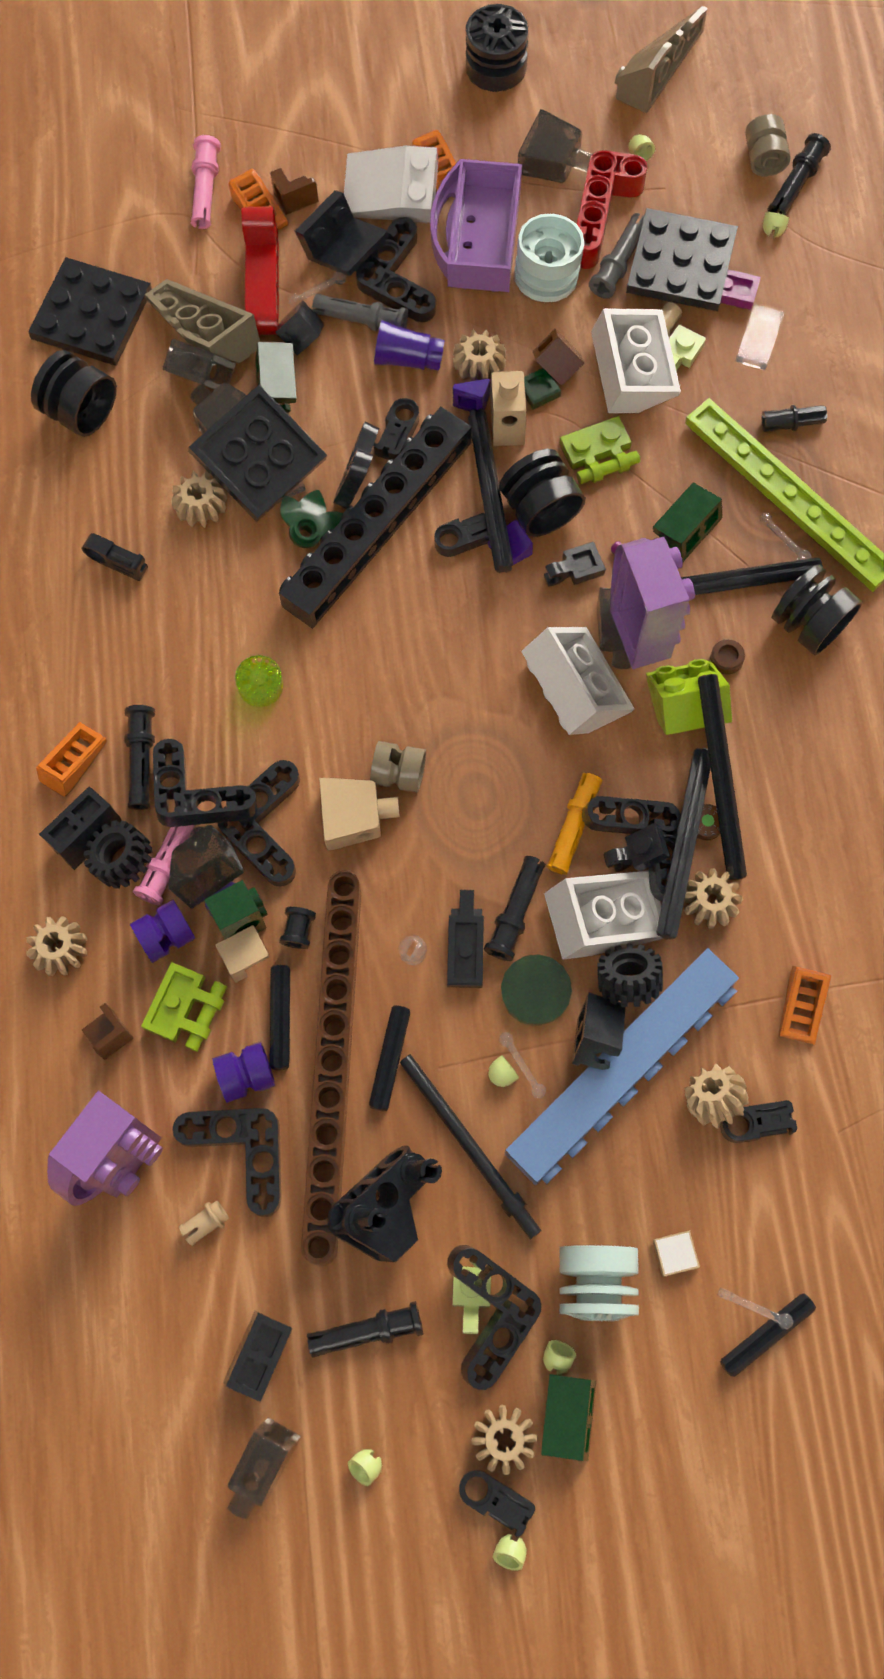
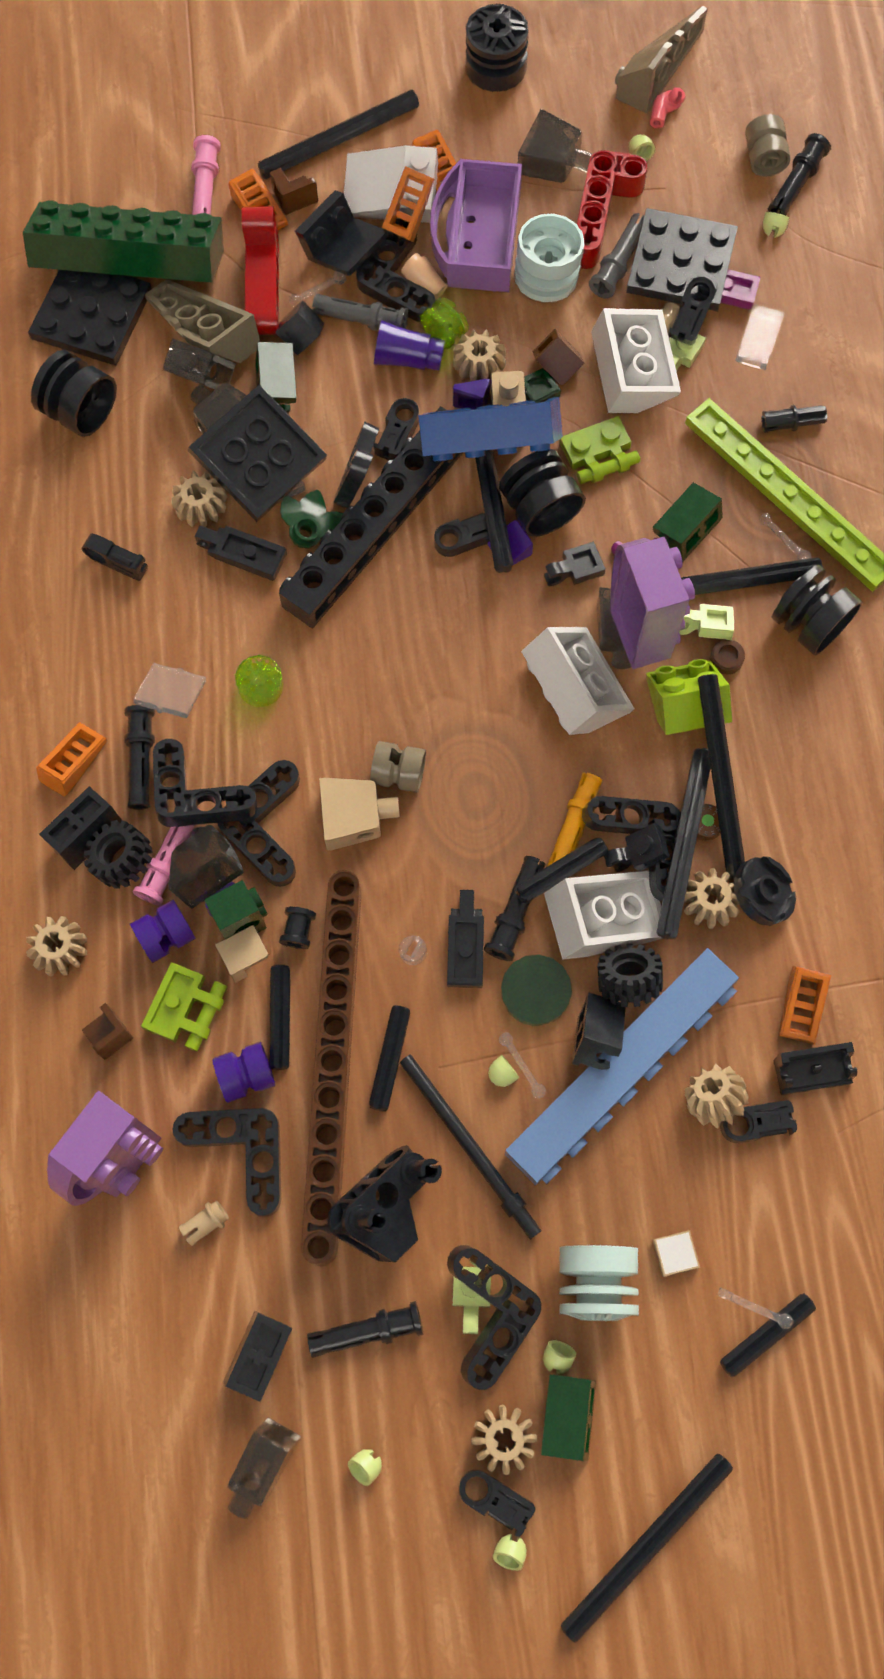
none -> dark green brick [22,200,224,283]
none -> clear piece [133,663,206,719]
none -> black hinge [195,525,287,581]
none -> black axle [258,90,419,179]
none -> orange slope [382,166,435,242]
none -> light nougat cone [401,253,448,300]
none -> blue wedge [418,397,563,461]
none -> clear neon green wheel [420,297,469,349]
none -> black axle [514,838,608,903]
none -> black axle [561,1454,733,1643]
none -> coral arm [650,87,685,128]
none -> black piece [668,276,715,345]
none -> yellowish green plate [679,604,734,640]
none -> black tile [734,856,796,926]
none -> black hinge [773,1042,858,1095]

